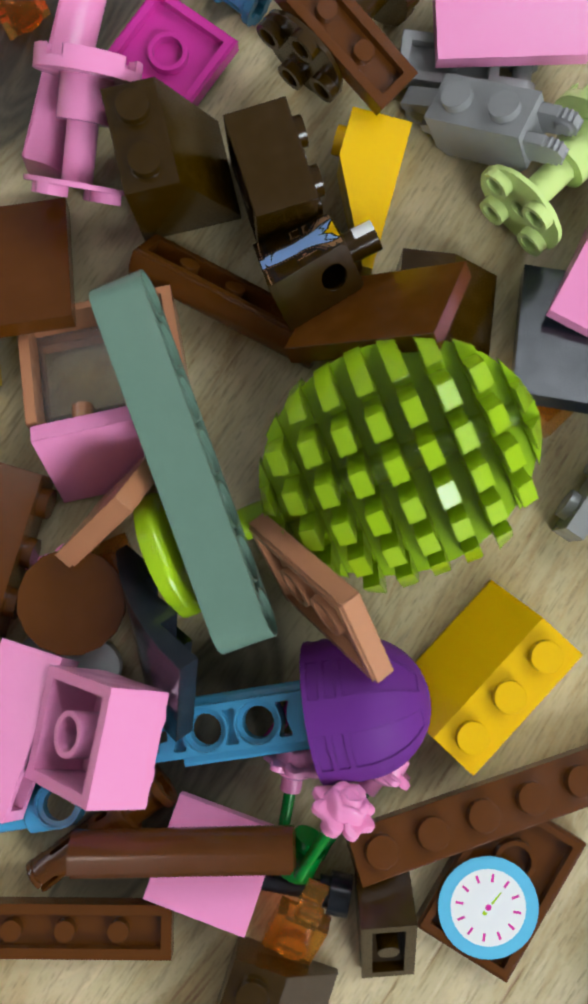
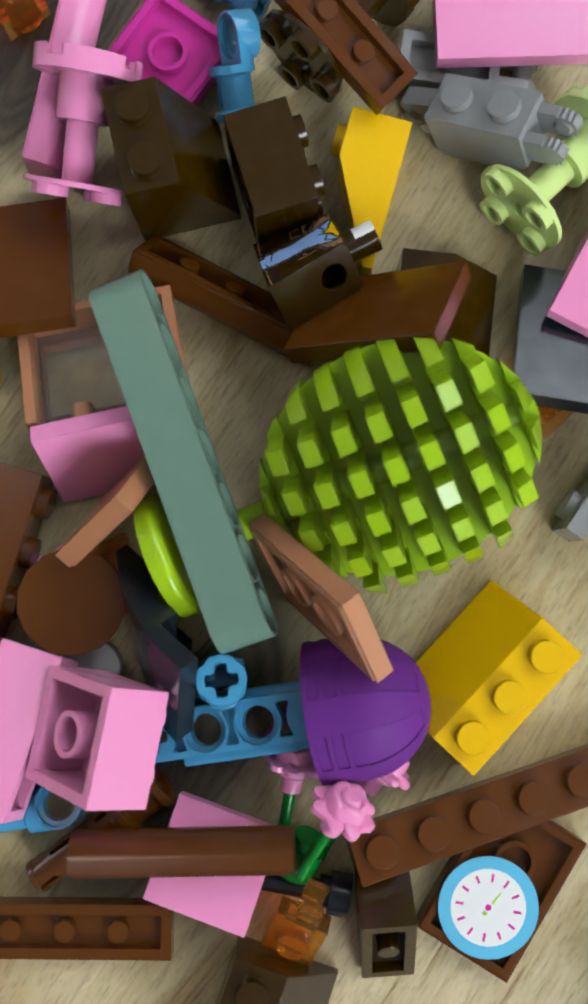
none -> dark azure connector [196,654,247,711]
none -> dark azure connector [209,8,261,123]

